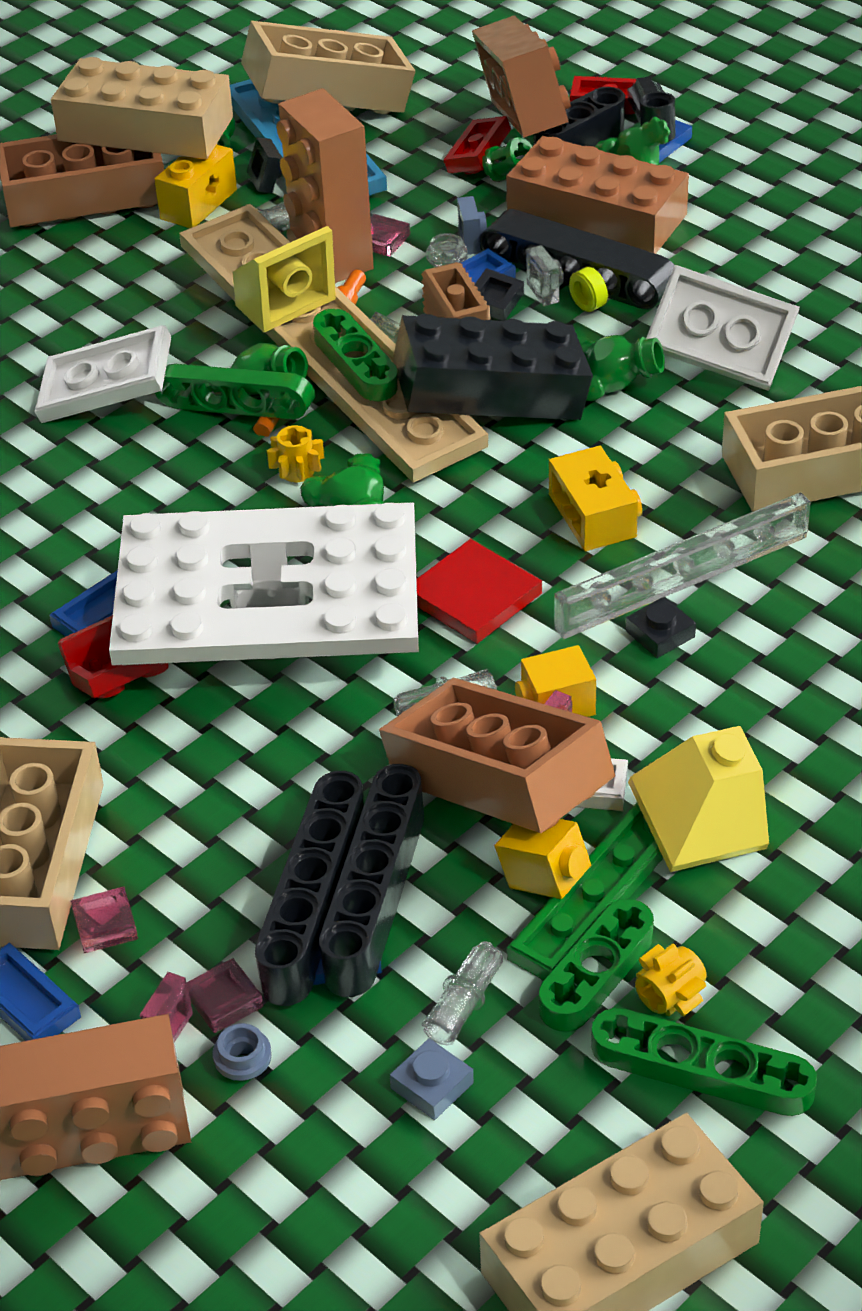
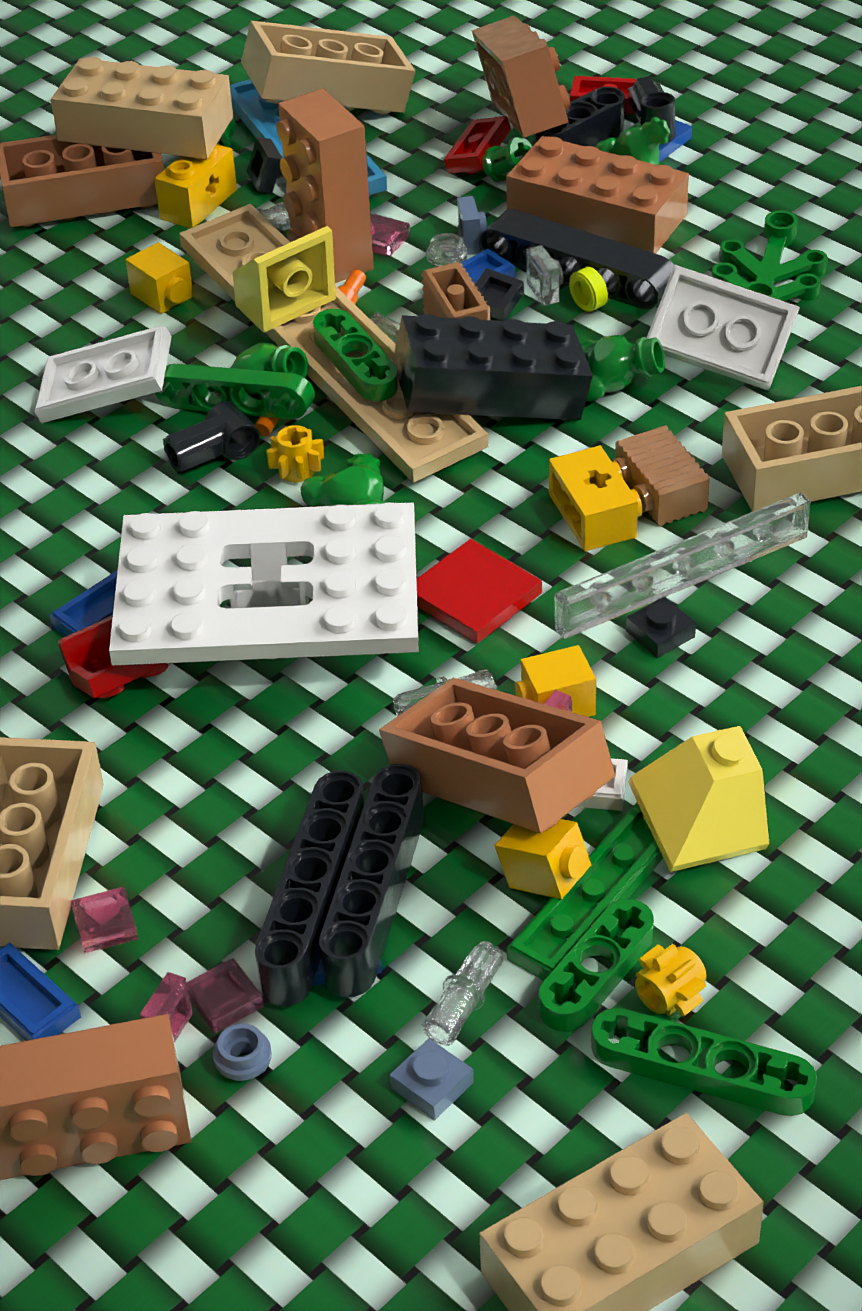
none -> yellow brick [125,242,194,314]
none -> black piece [163,401,261,474]
none -> medium nougat brick [611,425,709,526]
none -> green plant [712,210,828,301]

